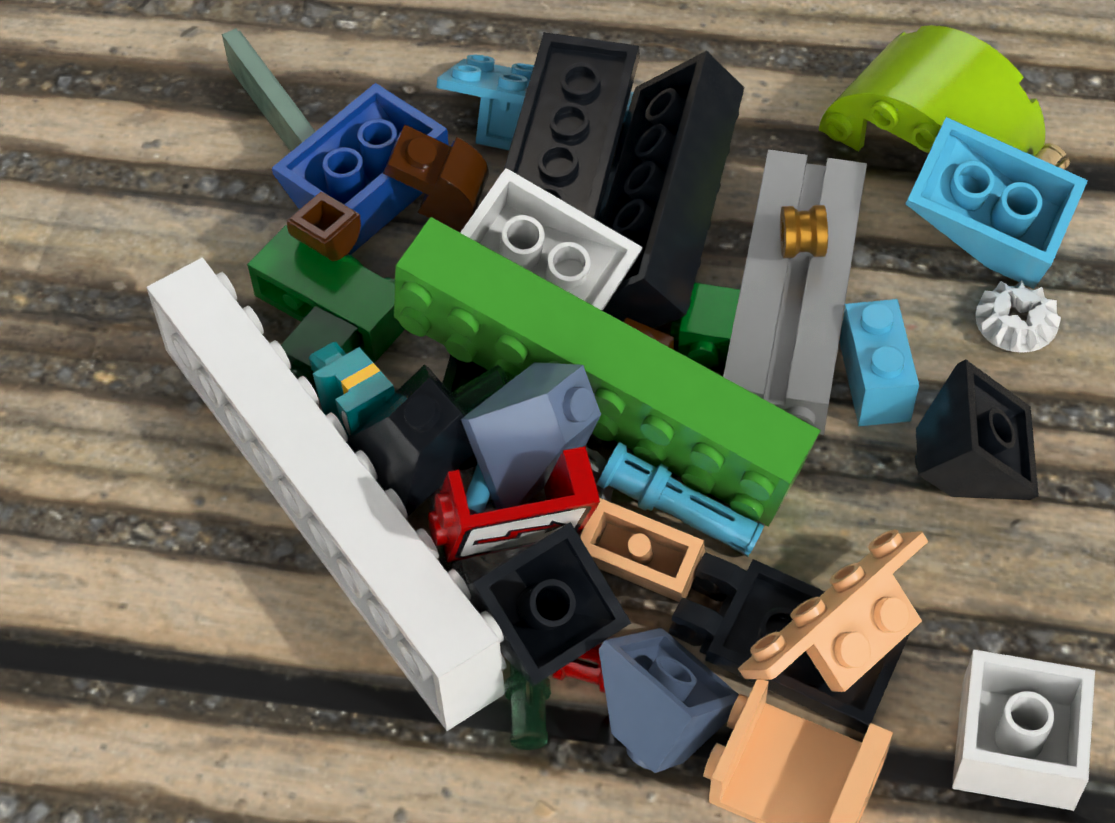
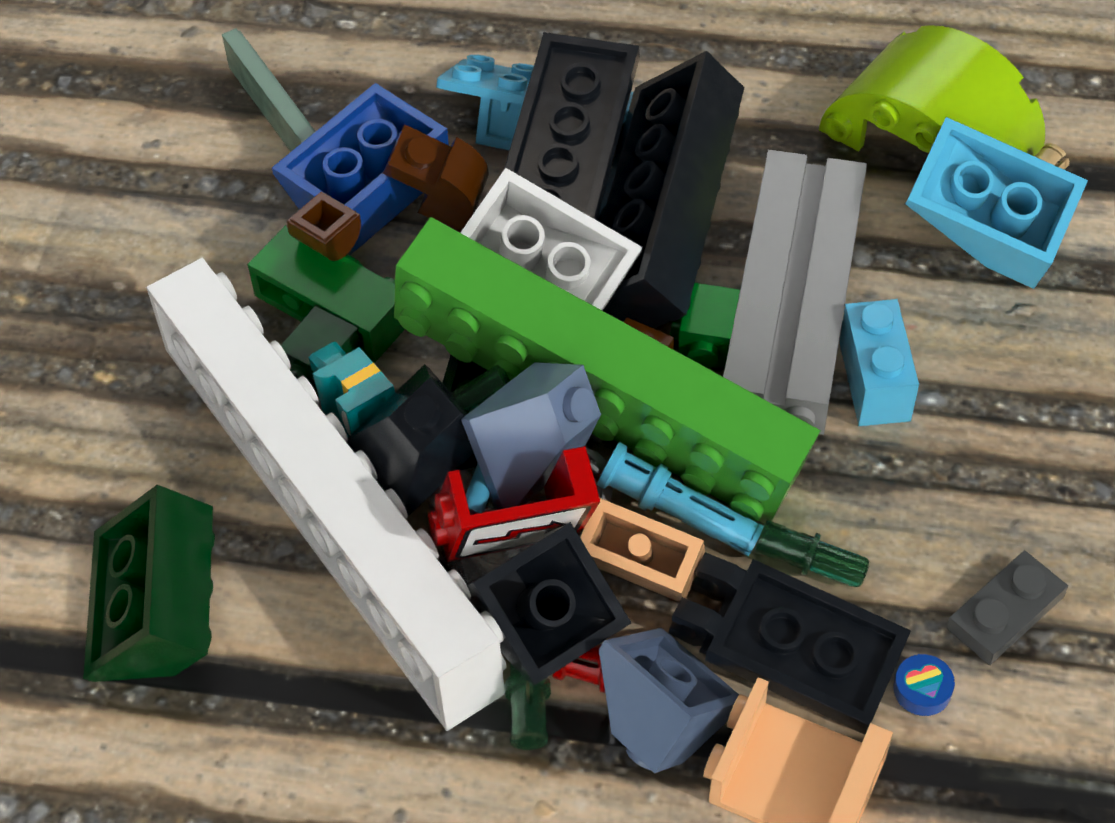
light nougat bracket [738,529,928,692] -> none
pearl gold wheel [780,205,828,258] -> none
black slope [915,360,1039,500] -> none
white brick [952,649,1095,811] -> none
white gear [975,280,1061,353] -> none
none -> dark green slope [83,484,215,682]
none -> clear green axle [755,519,869,587]
none -> blue tile [893,654,955,716]
none -> dark grey plate [946,550,1068,665]

